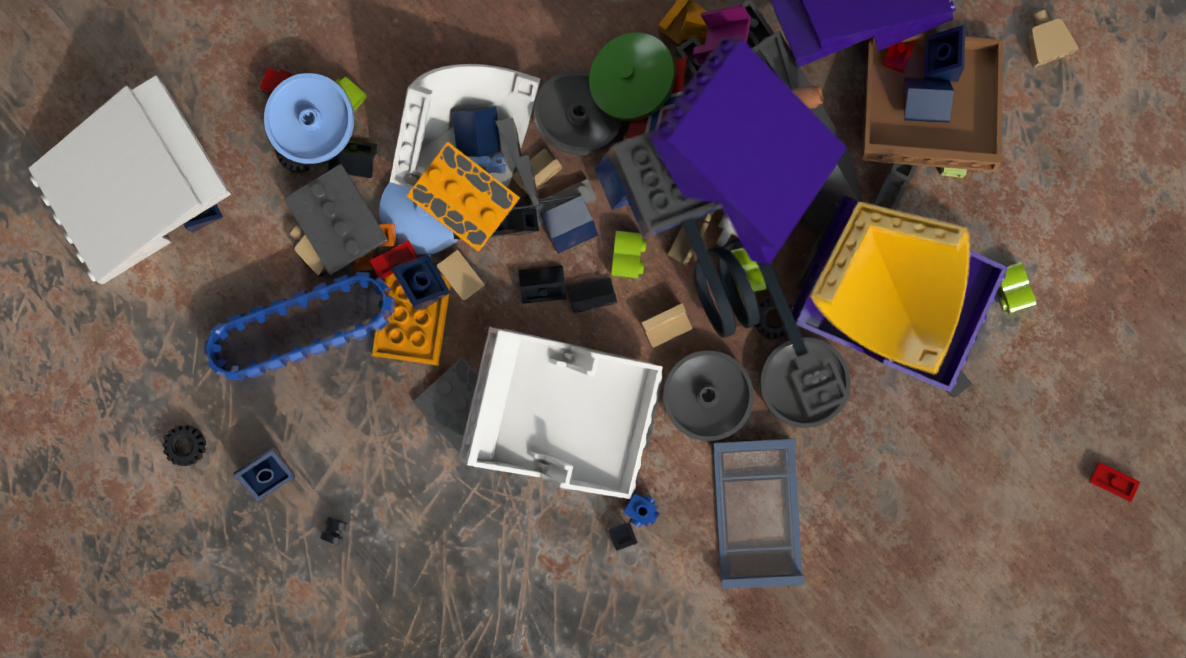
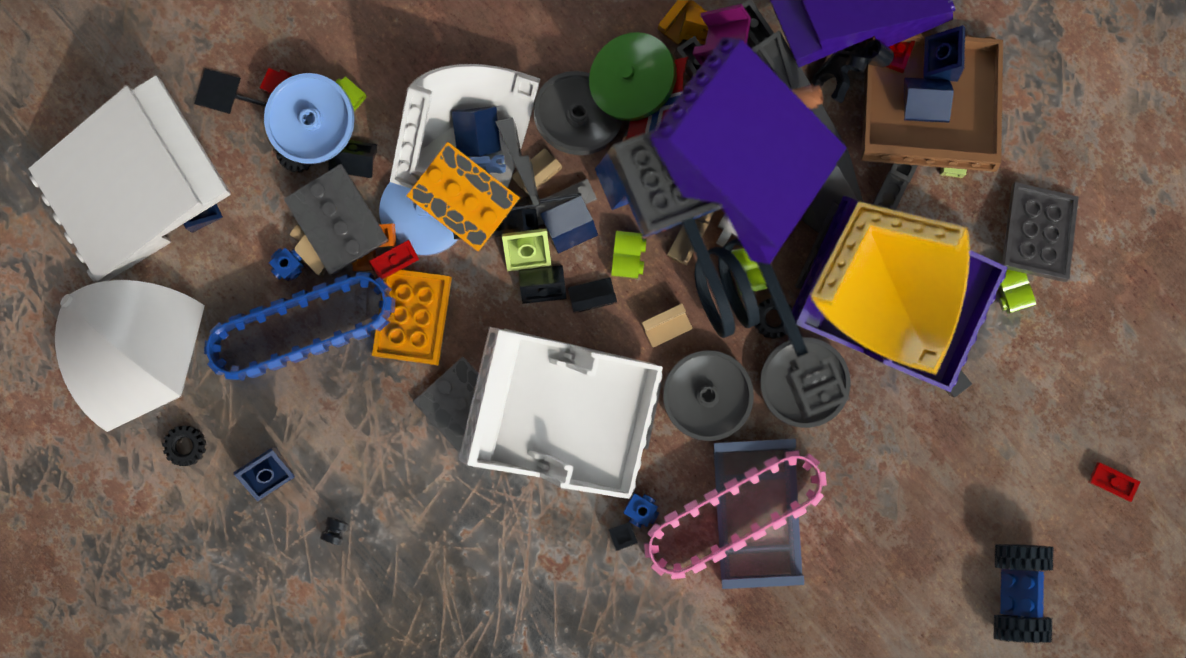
dark blue slope [391,255,450,311] -> none
tan panel [437,250,485,301] -> none
tan torso [1027,10,1078,67] -> none
none -> white panel [55,280,205,432]
none -> black piece [194,68,267,114]
none -> blue brick [269,248,304,281]
none -> yellowish green slope [502,228,552,271]
none -> bright pink piece [644,450,827,579]
none -> black piece [811,40,894,103]
none -> plate [993,544,1053,643]
none -> flat silver plate [1002,182,1079,282]

